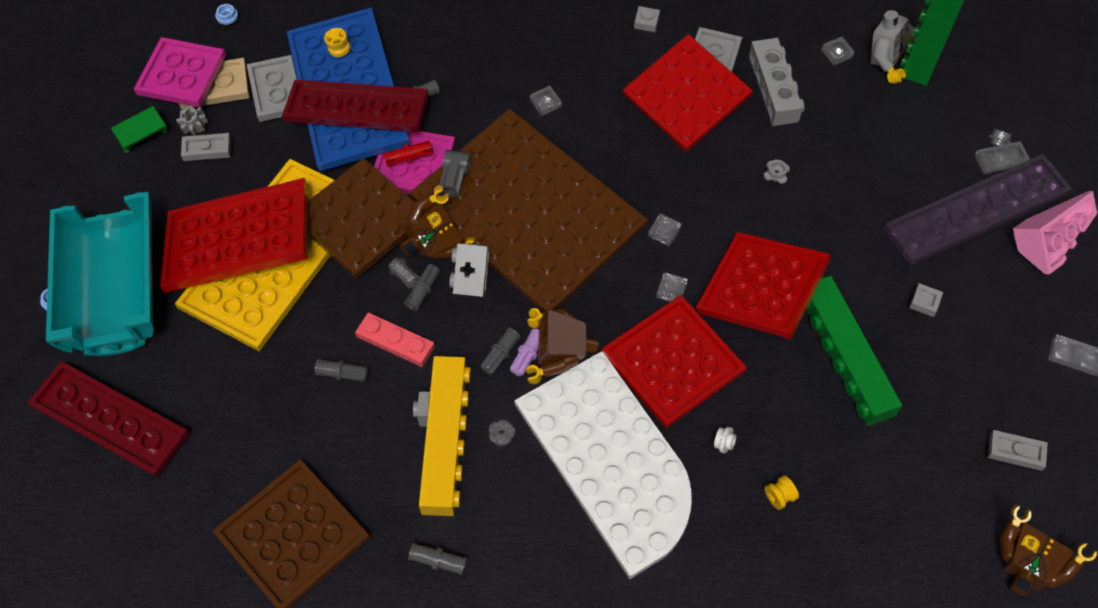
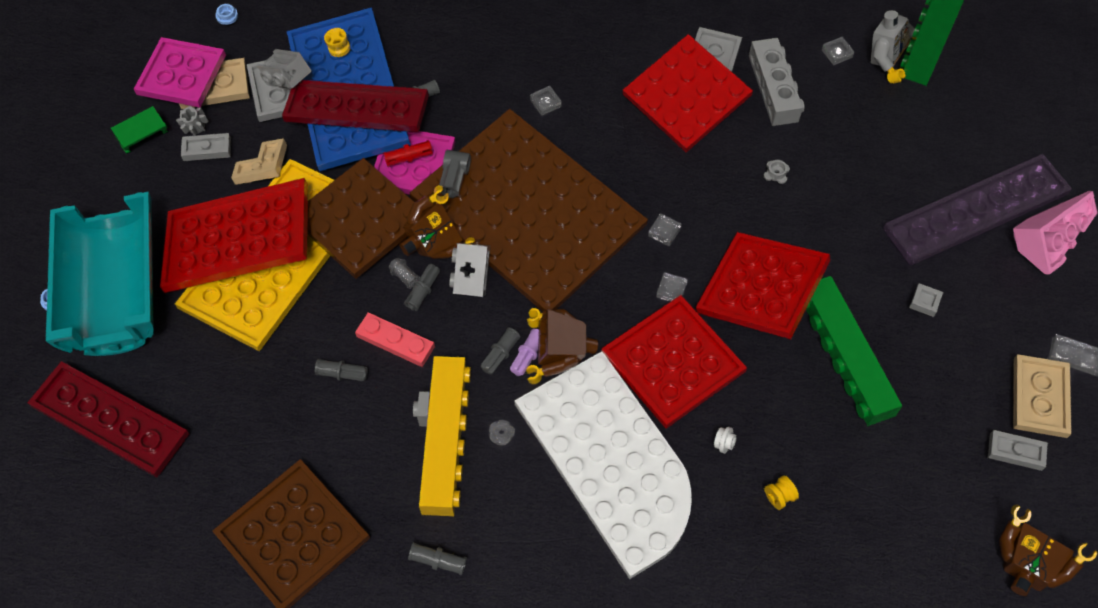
light grey plate [634,6,660,32] -> none
clear plate [975,141,1030,174] -> none
clear plate [988,129,1012,147] -> none
none -> tan plate [231,138,287,185]
none -> light grey hinge [257,49,312,88]
none -> tan plate [1013,354,1071,438]

